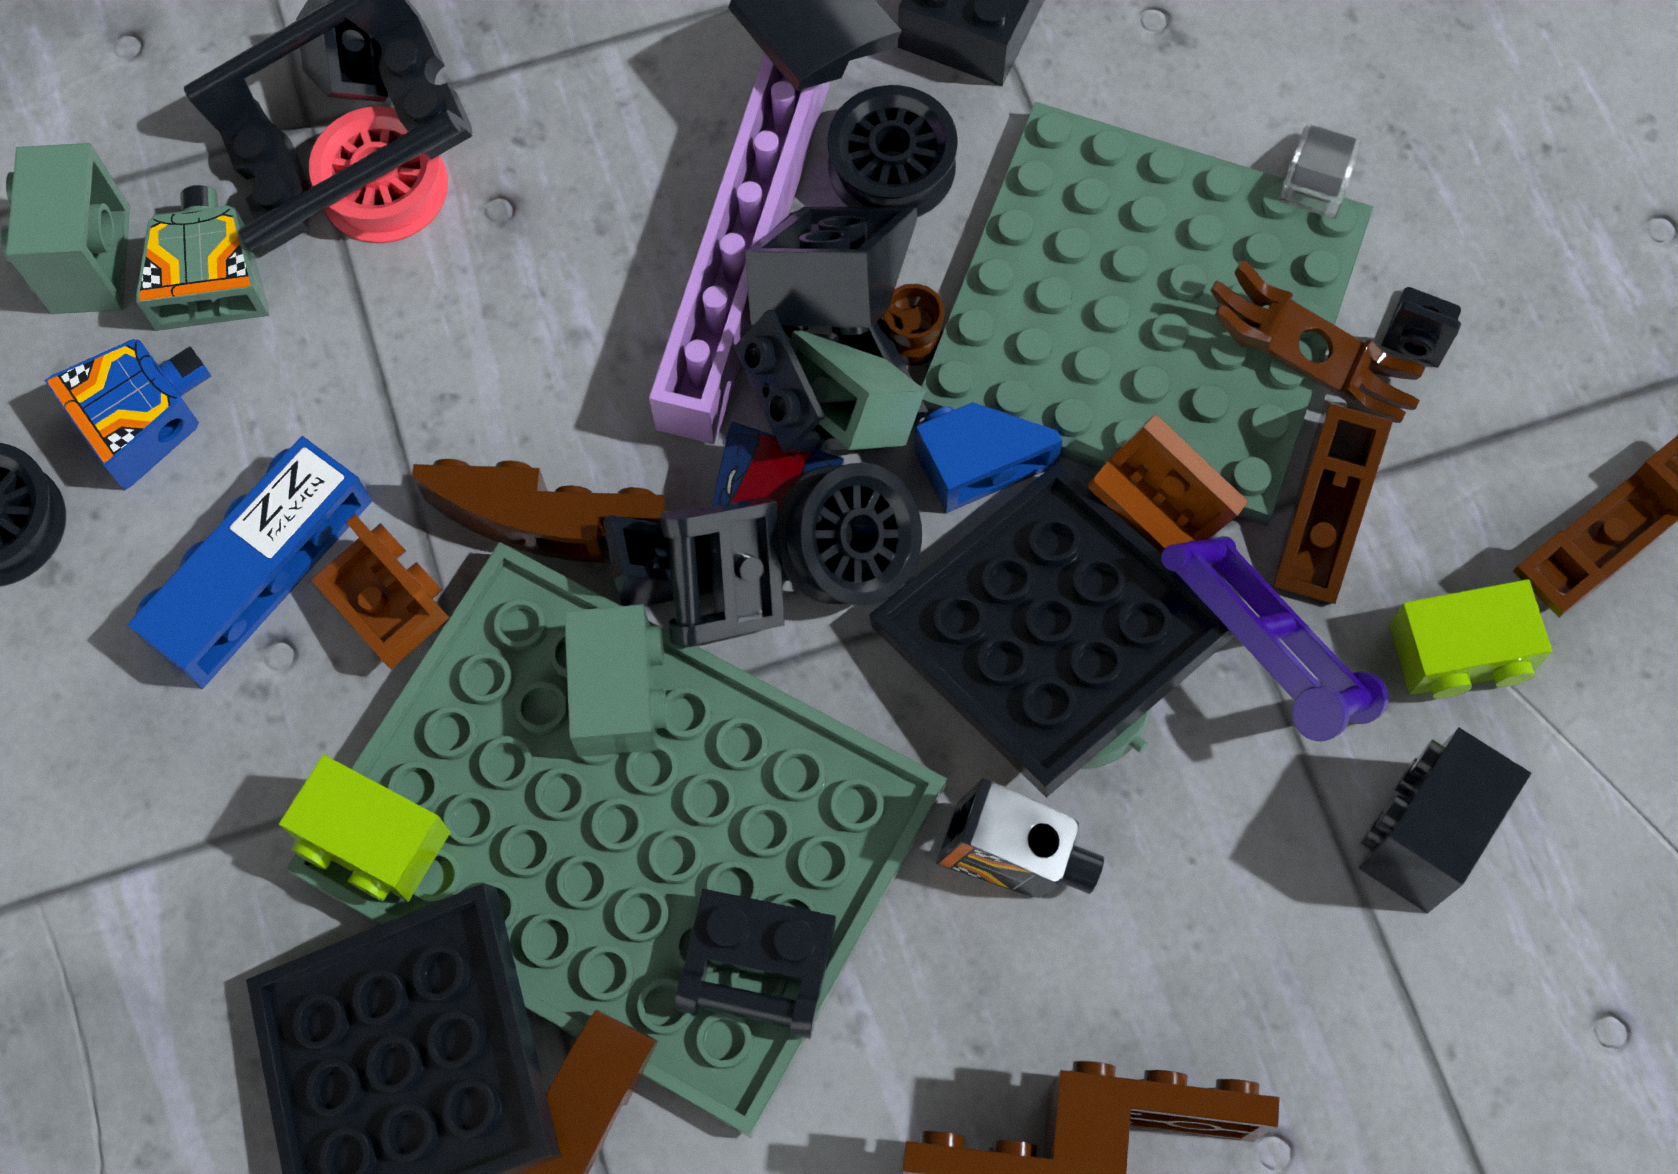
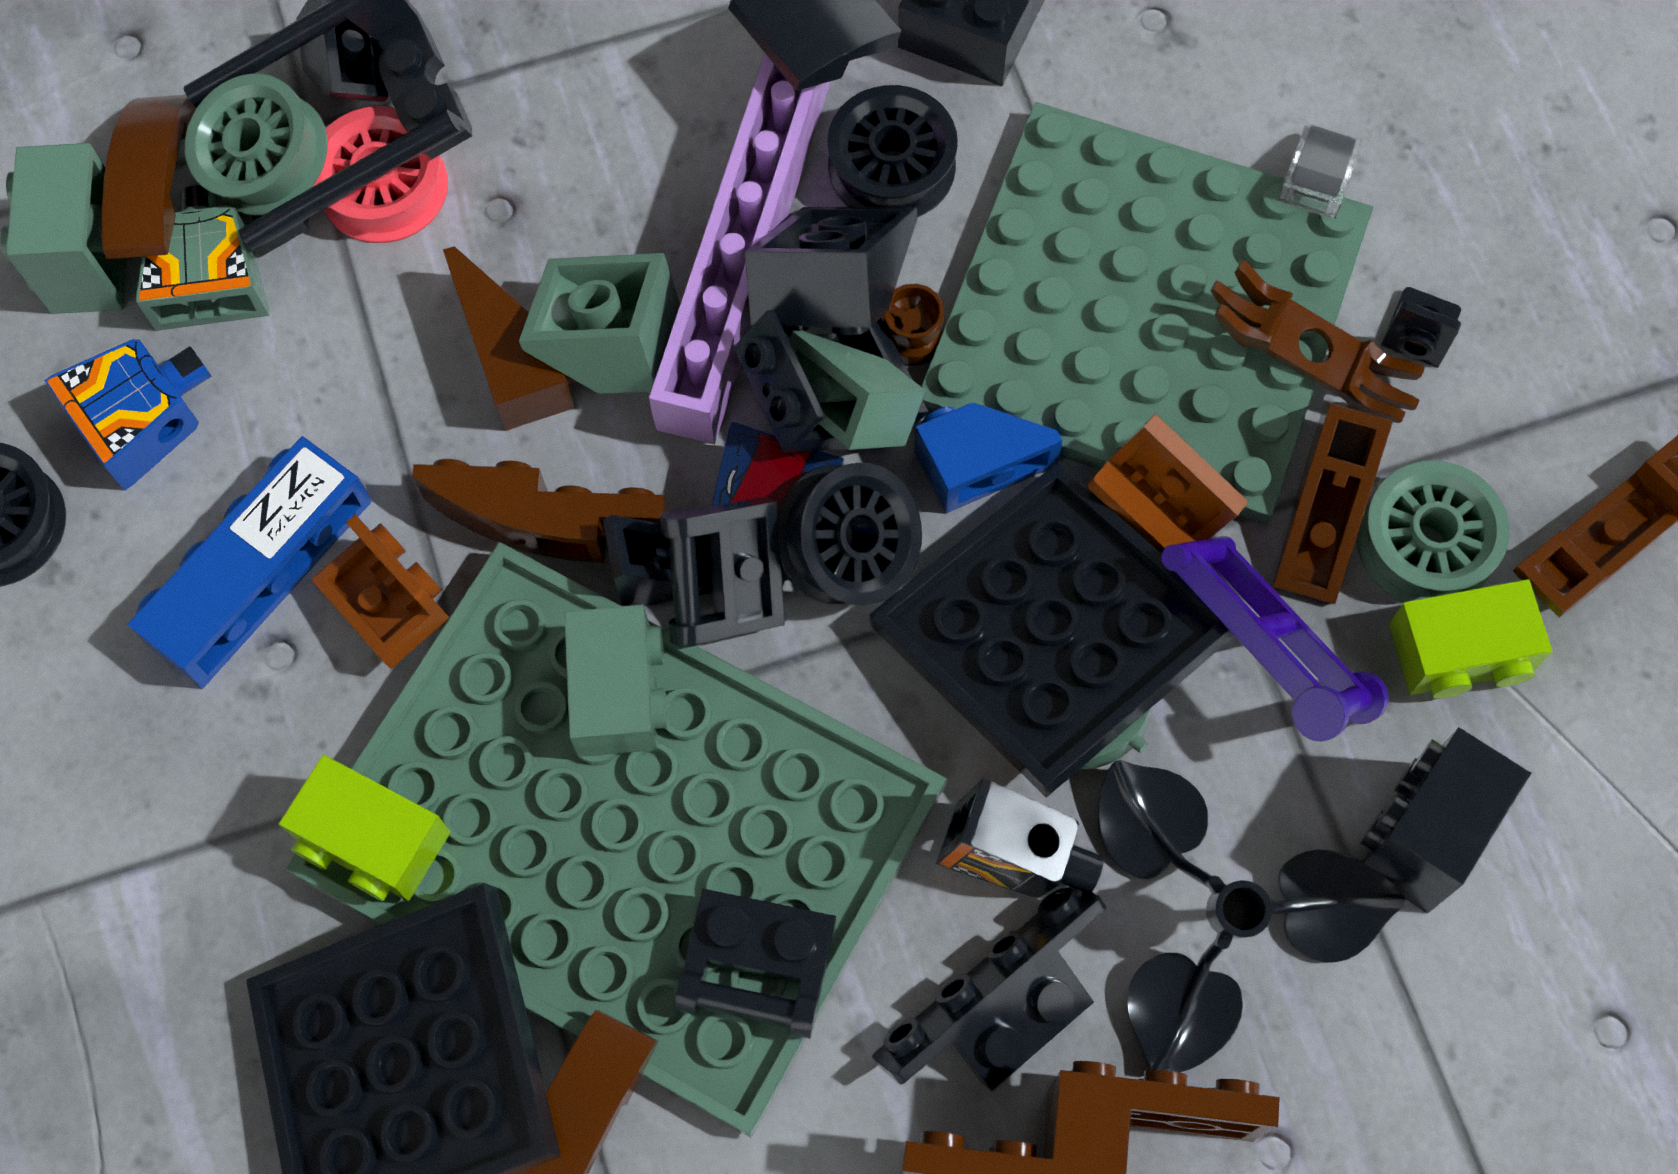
none -> reddish brown slope [102,95,197,259]
none -> sand green wheel [185,73,328,216]
none -> reddish brown slope [443,246,579,431]
none -> sand green slope [519,253,680,394]
none -> black bracket [872,887,1107,1091]
none -> black plant [1098,760,1405,1073]
none -> sand green wheel [1357,460,1510,602]

